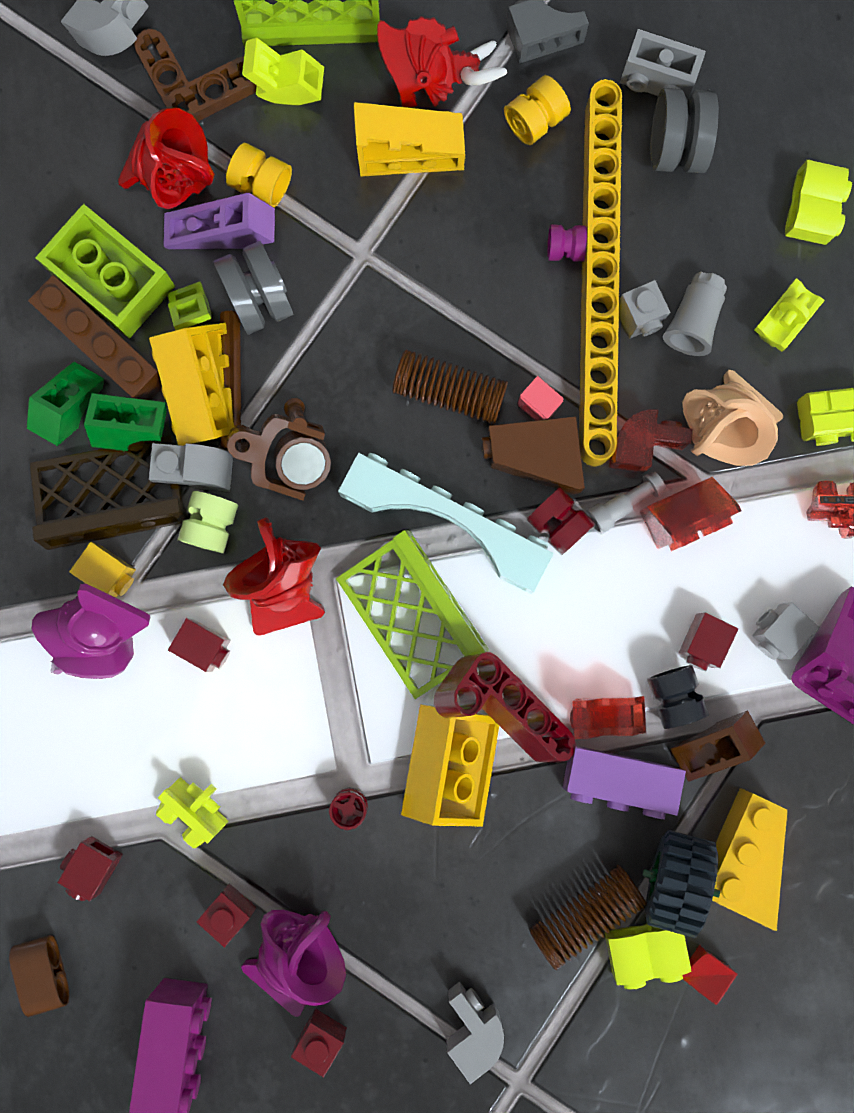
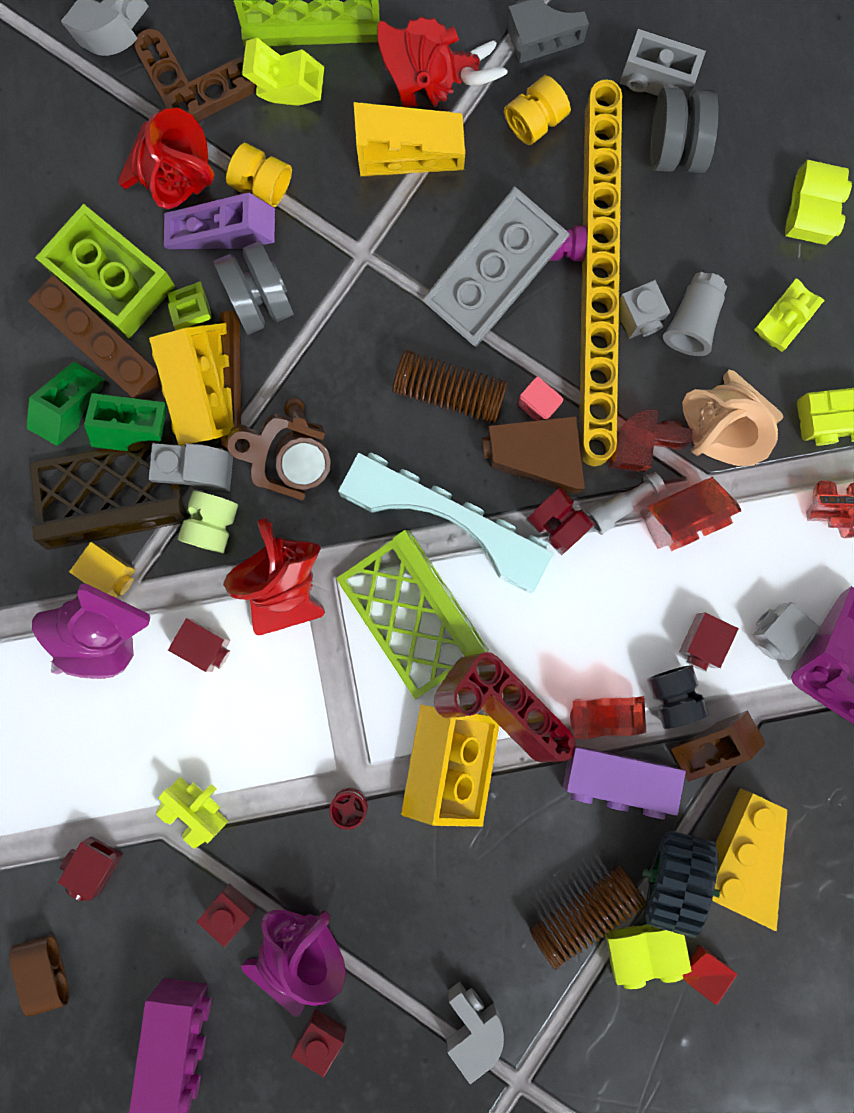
none -> light grey tile [422,187,570,347]

